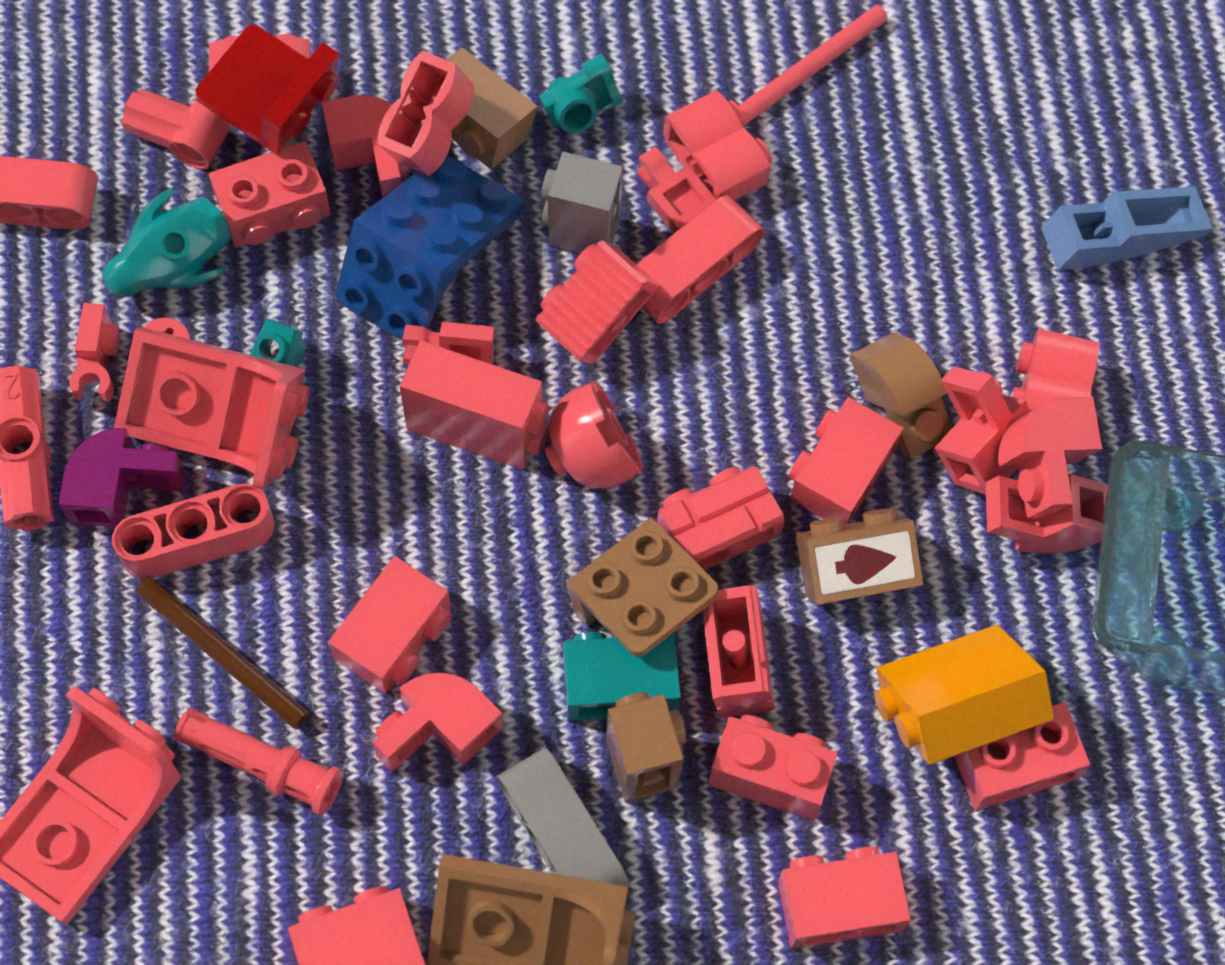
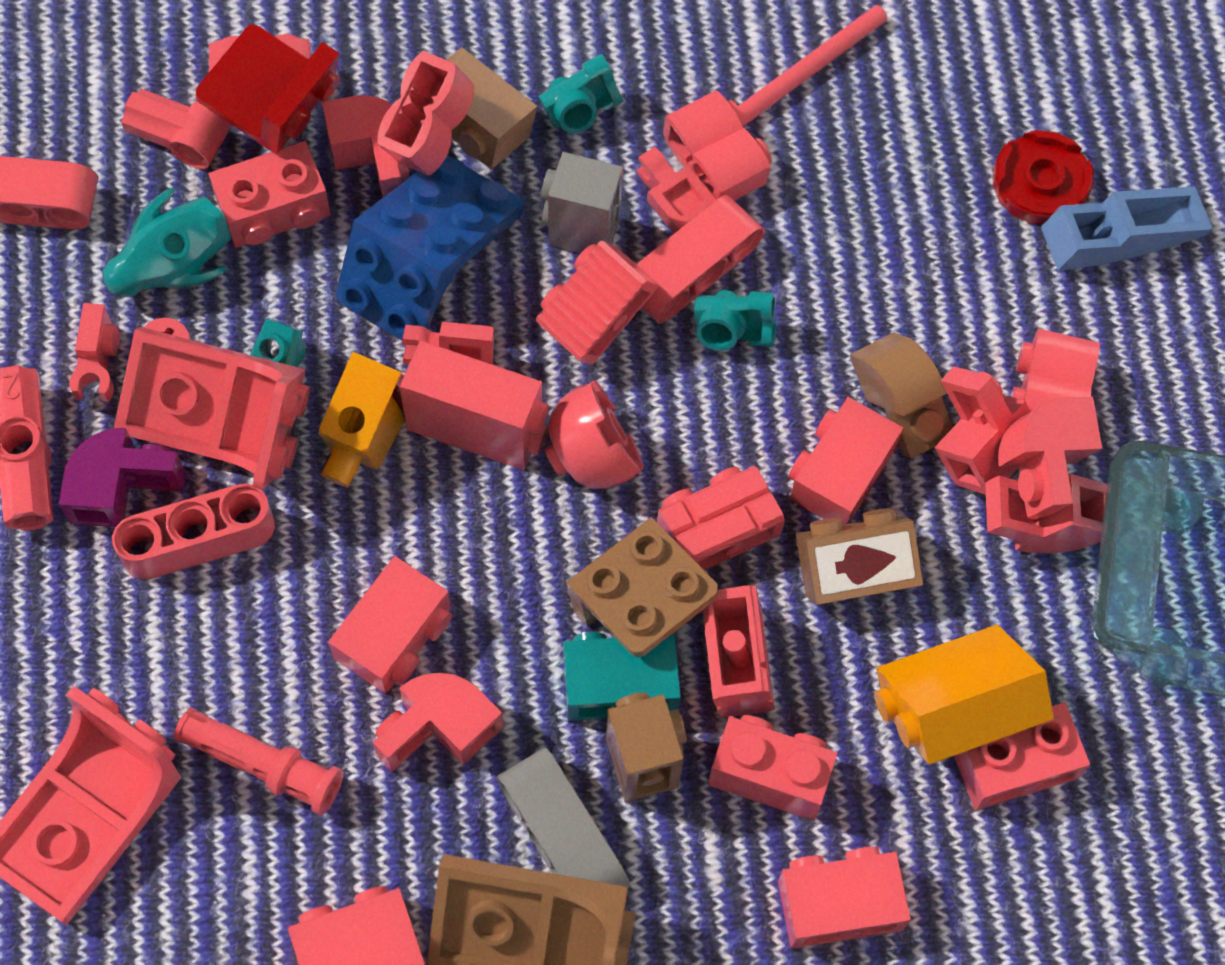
reddish brown bar [135,577,310,730] -> none
none -> light orange torso [318,352,405,488]
none -> teal plate [694,290,777,351]
none -> red tile [992,130,1094,225]

